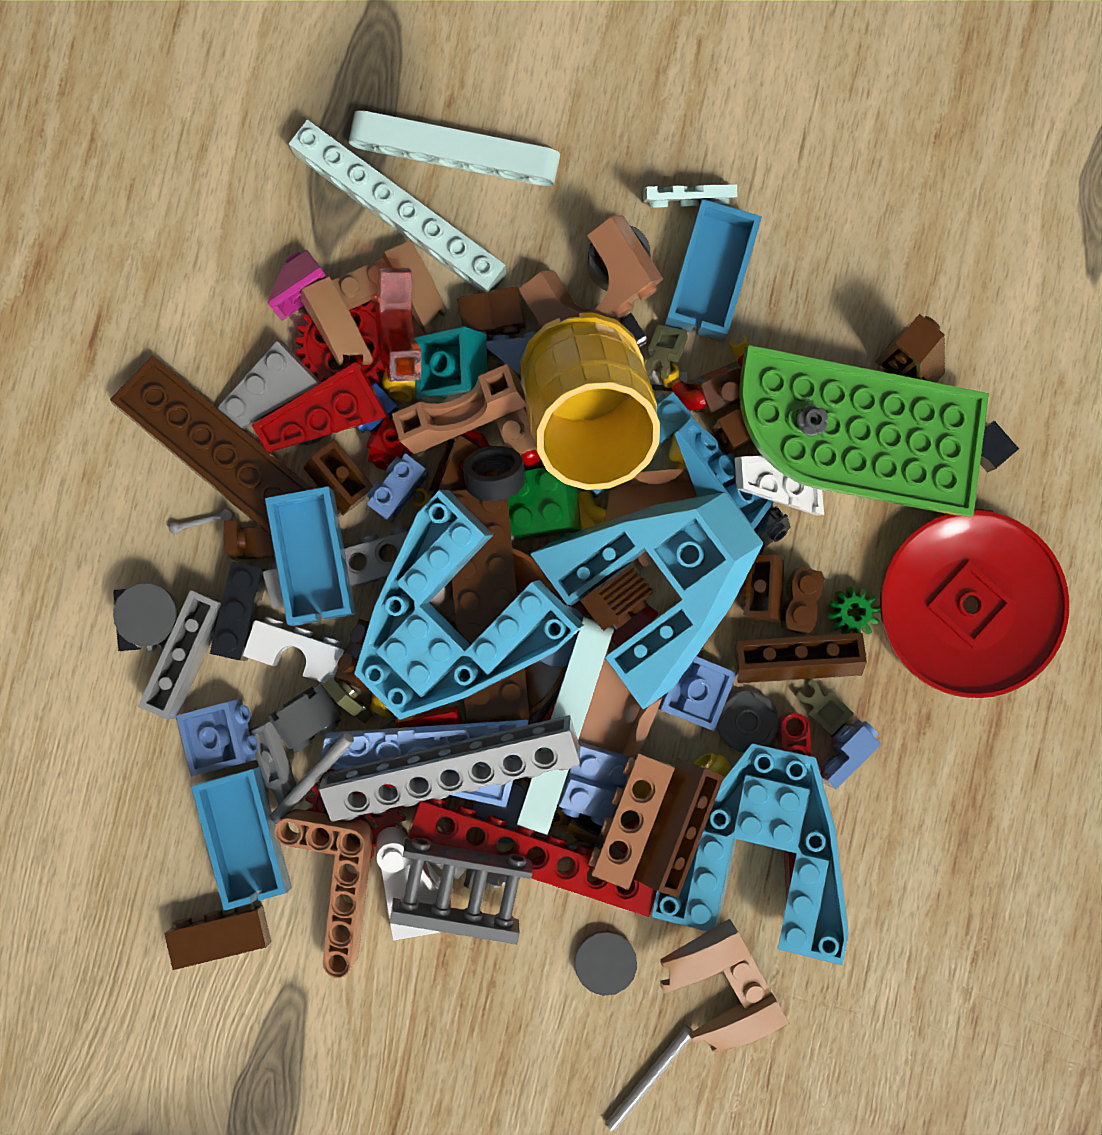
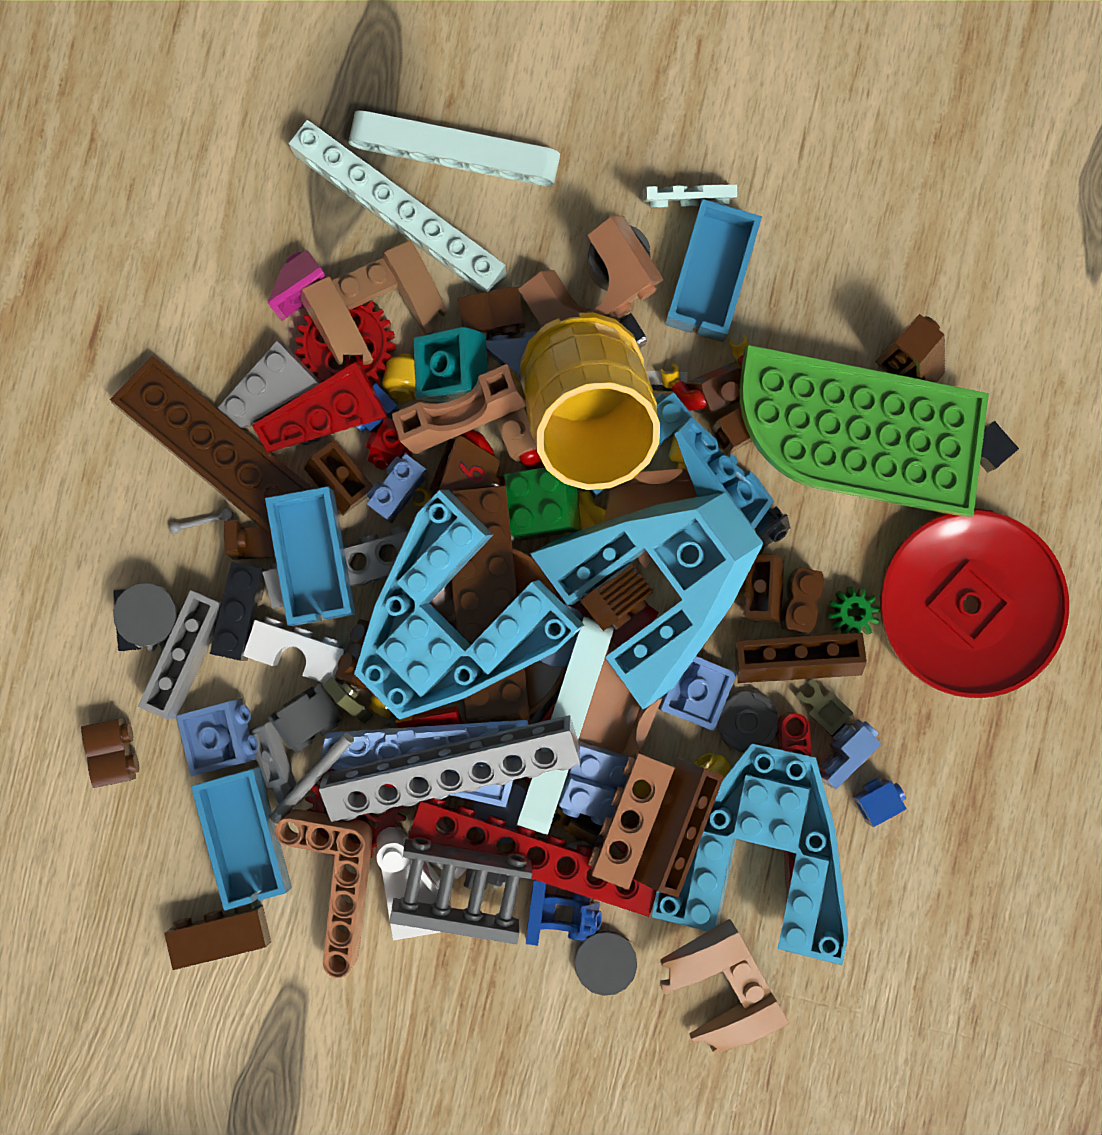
clear red arch [375,268,422,382] -> none
black tyre [463,446,525,501] -> none
light grey bar [605,1025,693,1132] -> none
olive plate [645,325,688,379] -> none
white wing [735,456,824,516] -> none
dark grey plate [797,404,828,436] -> none
none -> reddish brown brick [81,718,139,788]
none -> blue tile [526,880,602,946]
none -> blue brick [853,777,907,827]

